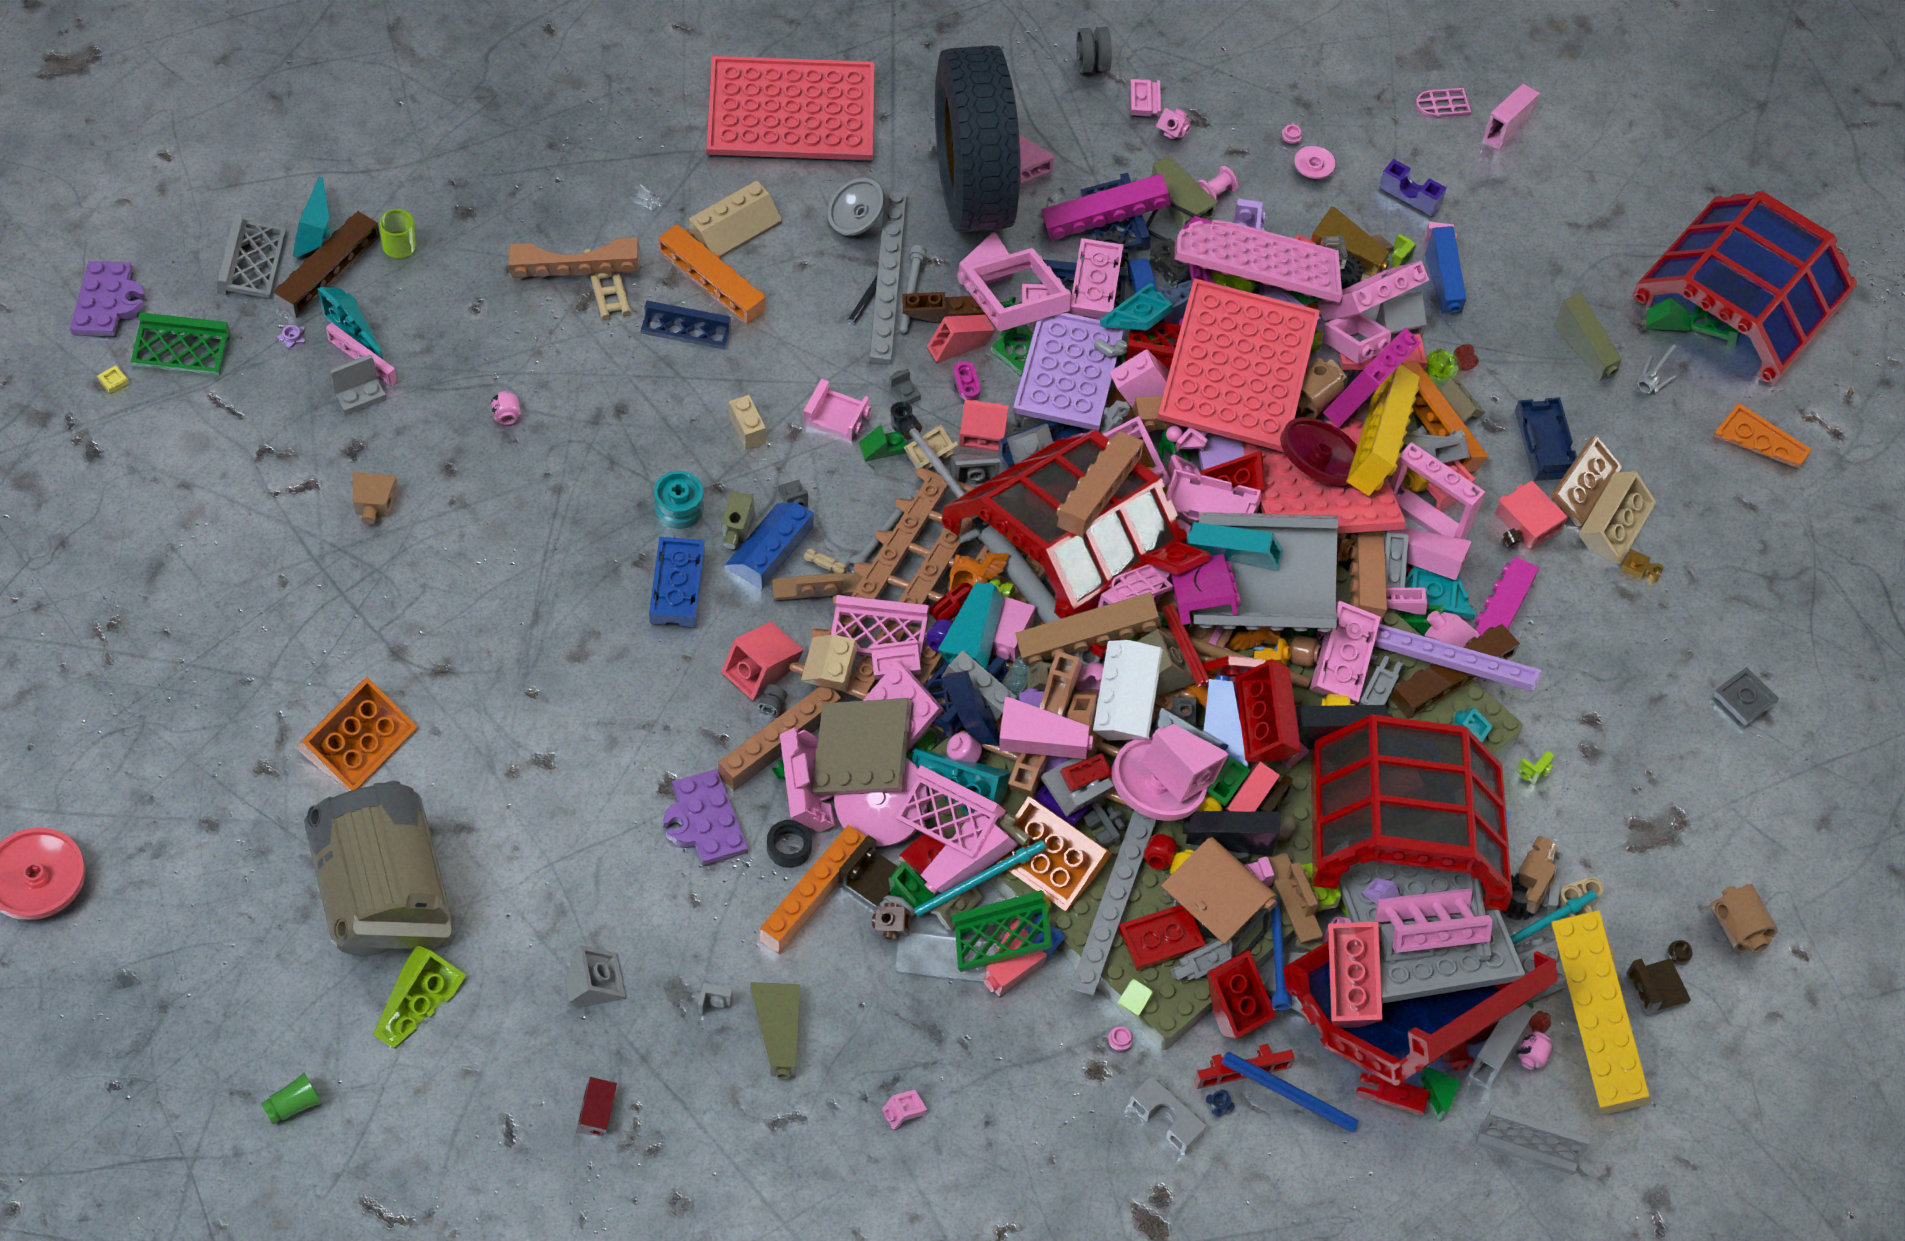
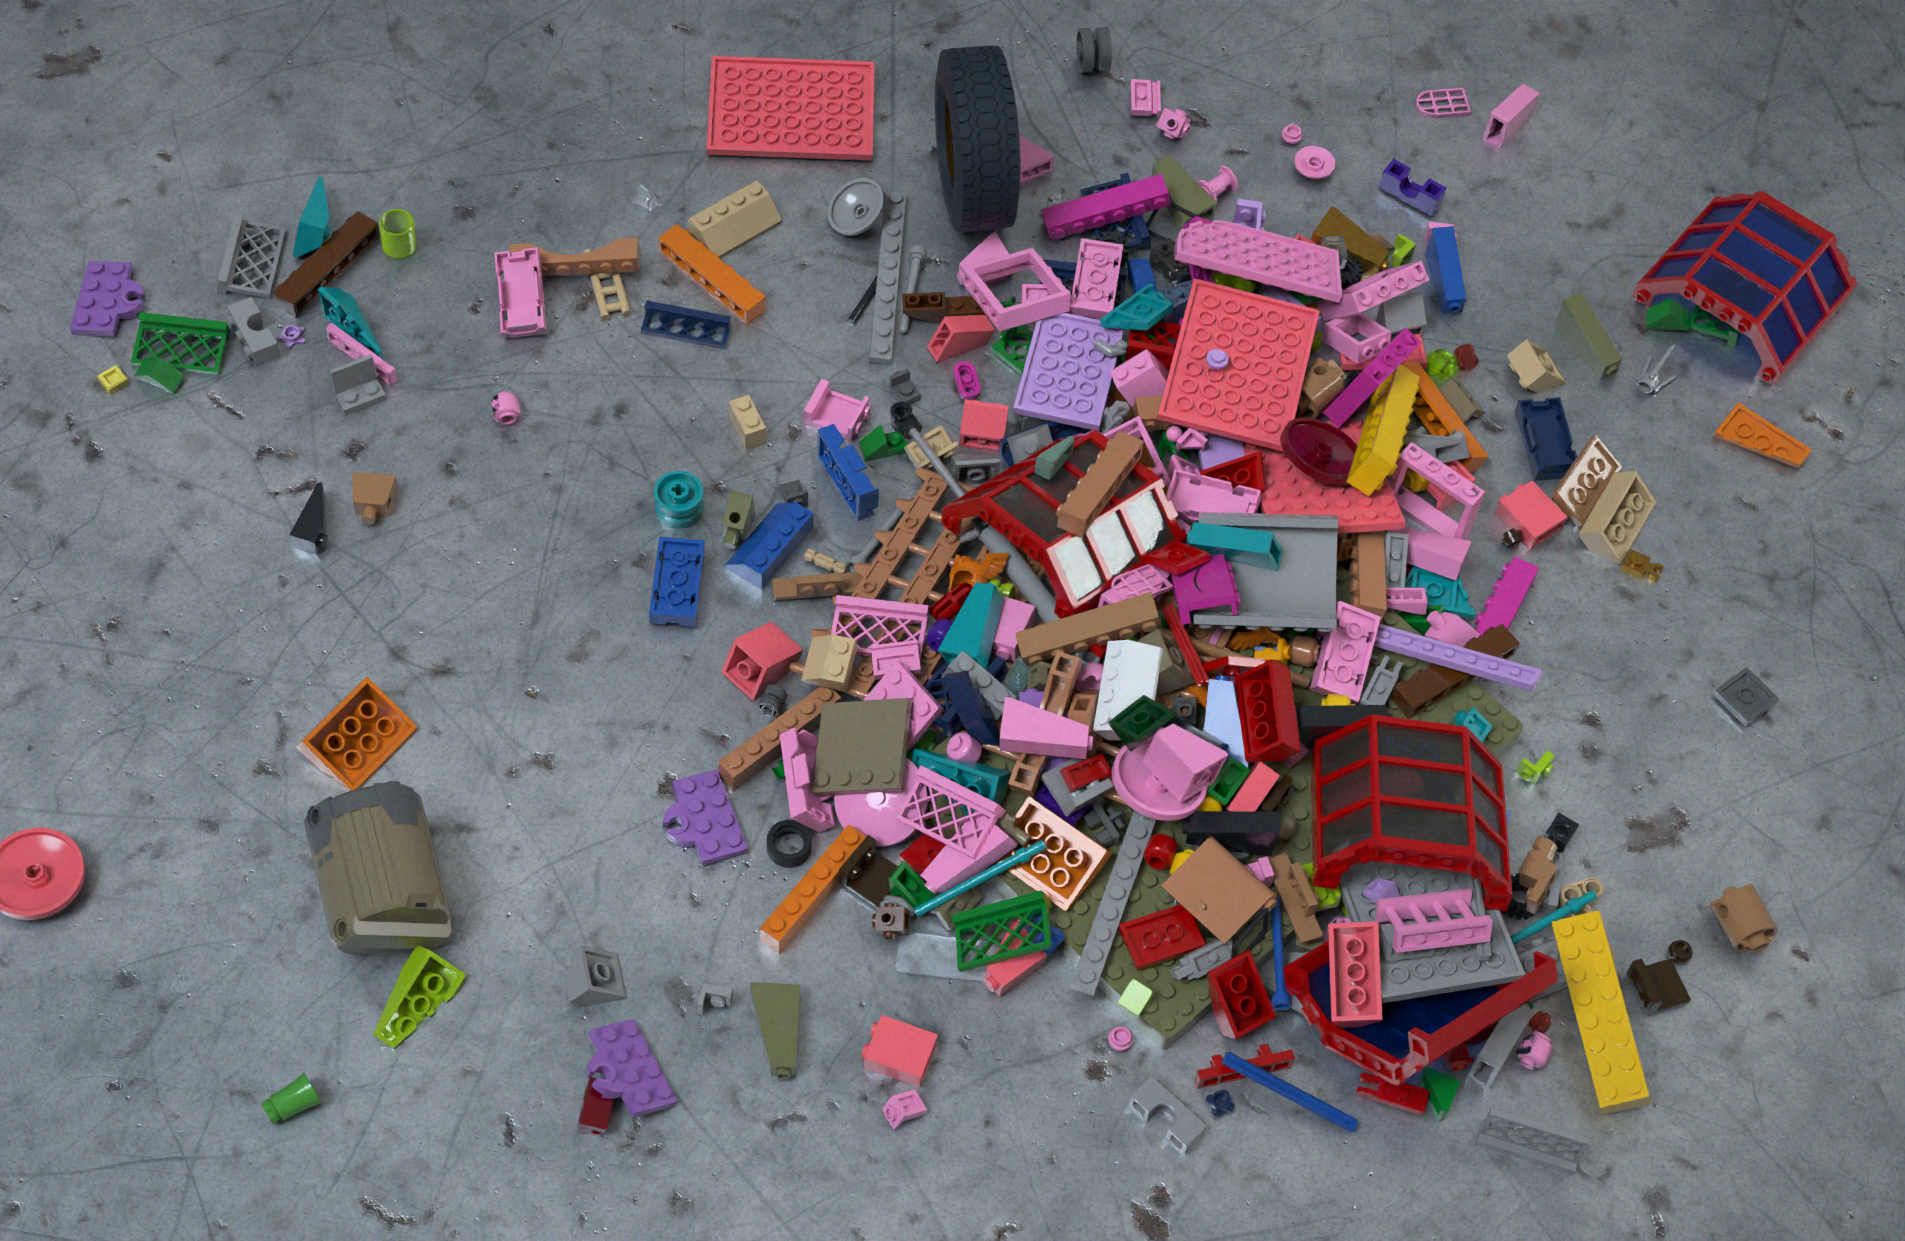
none -> green slope [134,357,185,394]
none -> light grey arch [226,297,280,366]
none -> black slope [289,482,328,555]
none -> bright pink piece [494,247,547,339]
none -> medium lavender plate [586,1019,678,1118]
none -> blue piece [817,424,879,521]
none -> coral brick [861,1015,938,1088]
none -> sand green slope [1035,436,1074,480]
none -> dark green slope [1108,695,1175,752]
none -> lavender plate [1206,349,1228,370]
none -> tan slope [1507,339,1566,393]
none -> black brick [1544,813,1579,853]

